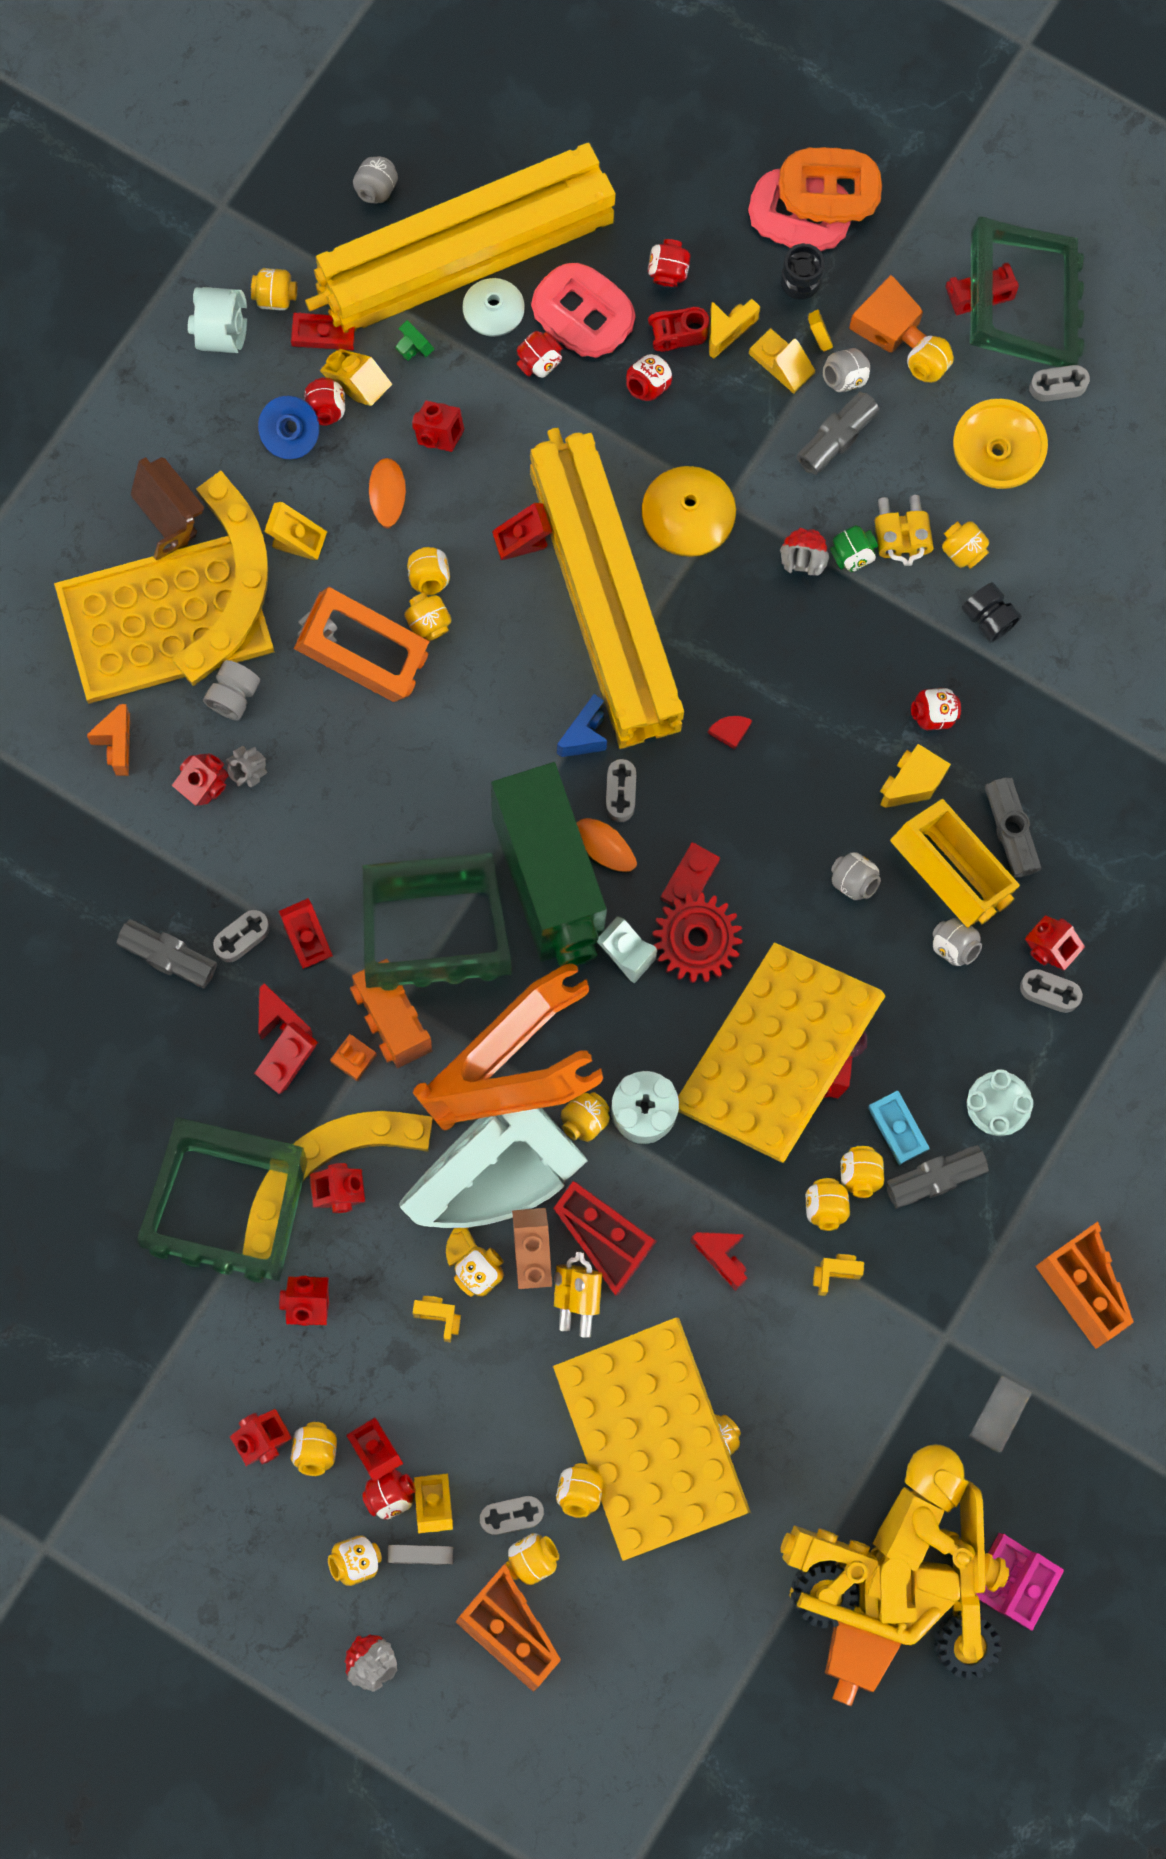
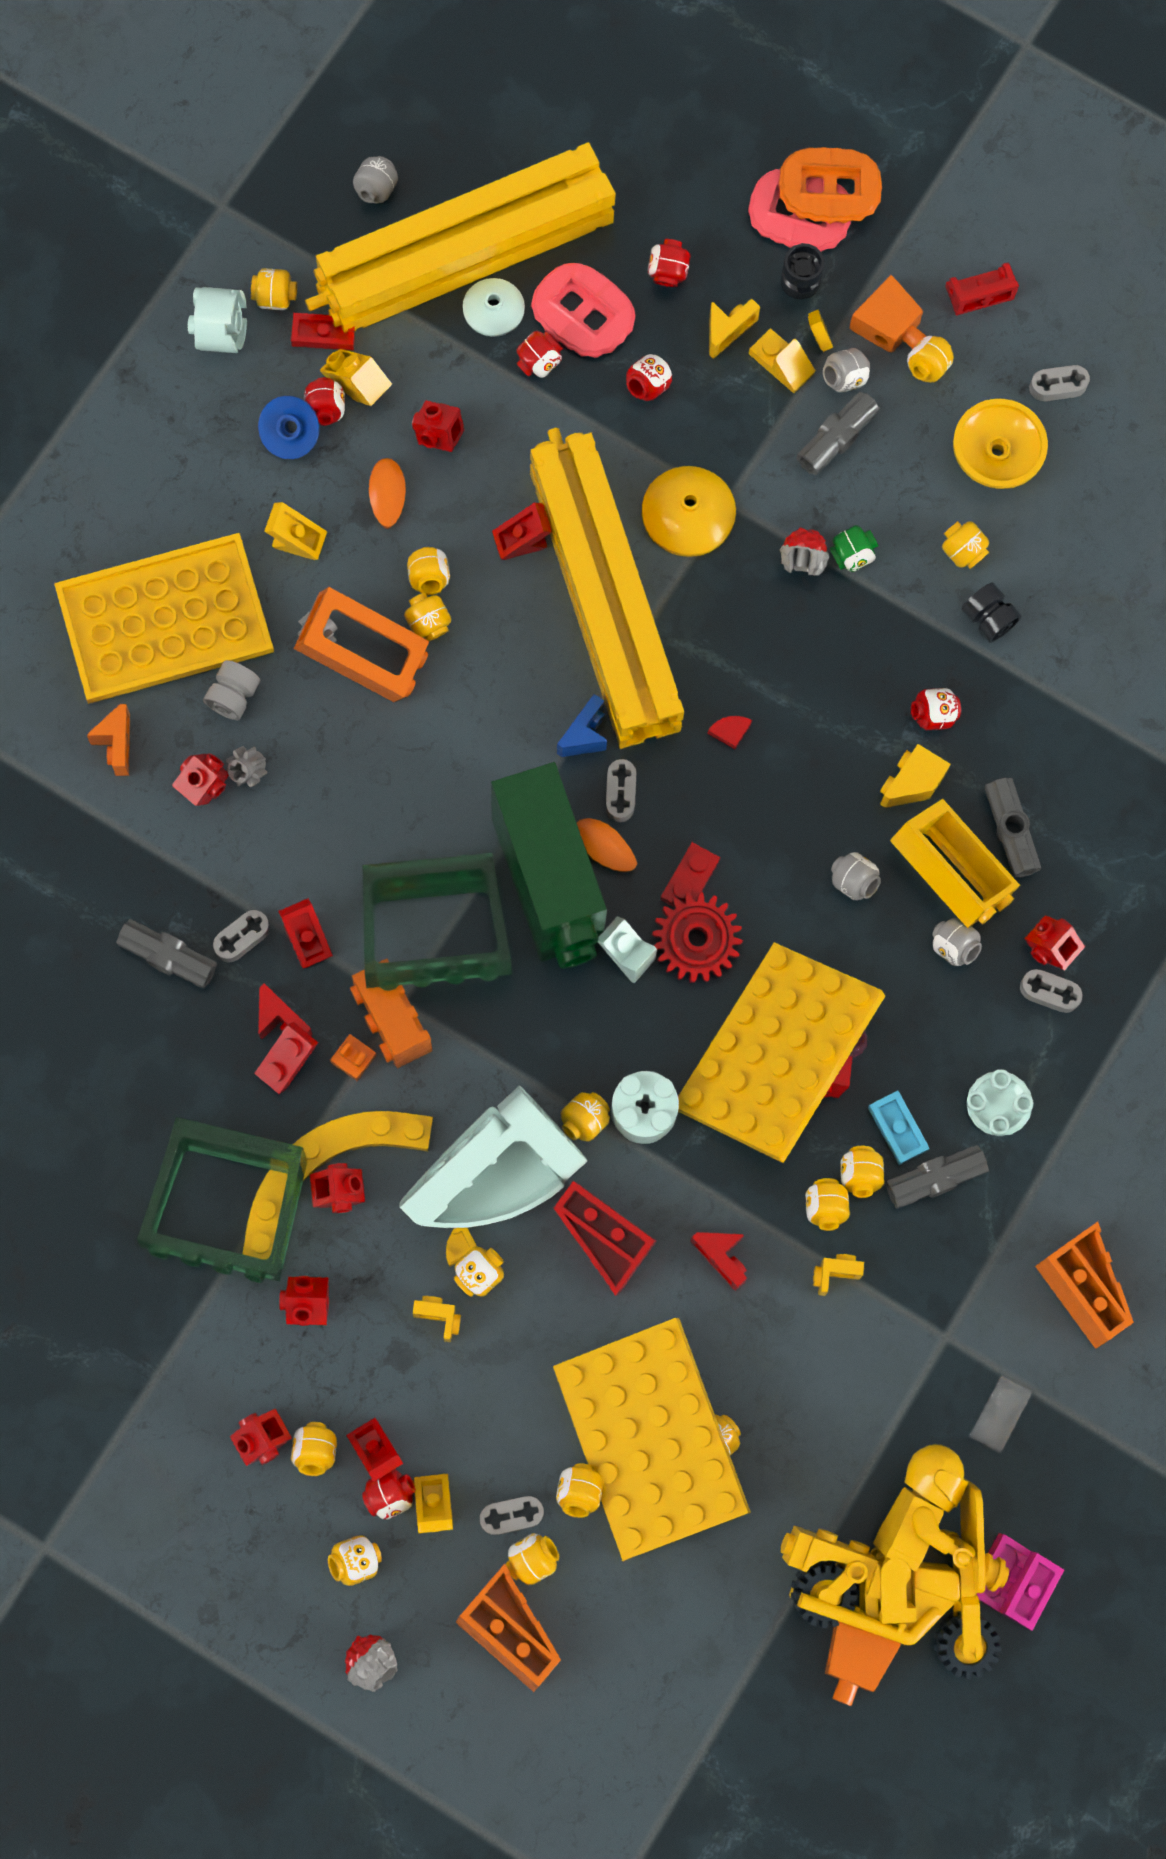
reddish brown piece [130,457,204,560] -> none
yellow plate [172,471,268,686] -> none
light grey beam [387,1545,453,1565] -> none
green tile [395,320,434,361] -> none
orange piece [413,964,603,1131] -> none
nougat brick [512,1208,552,1289] -> none
yellow piece [554,1252,602,1337] -> none
red piece [648,307,709,352] -> none
yellow piece [874,495,934,566] -> none
clear green windscreen [970,216,1084,367] -> none

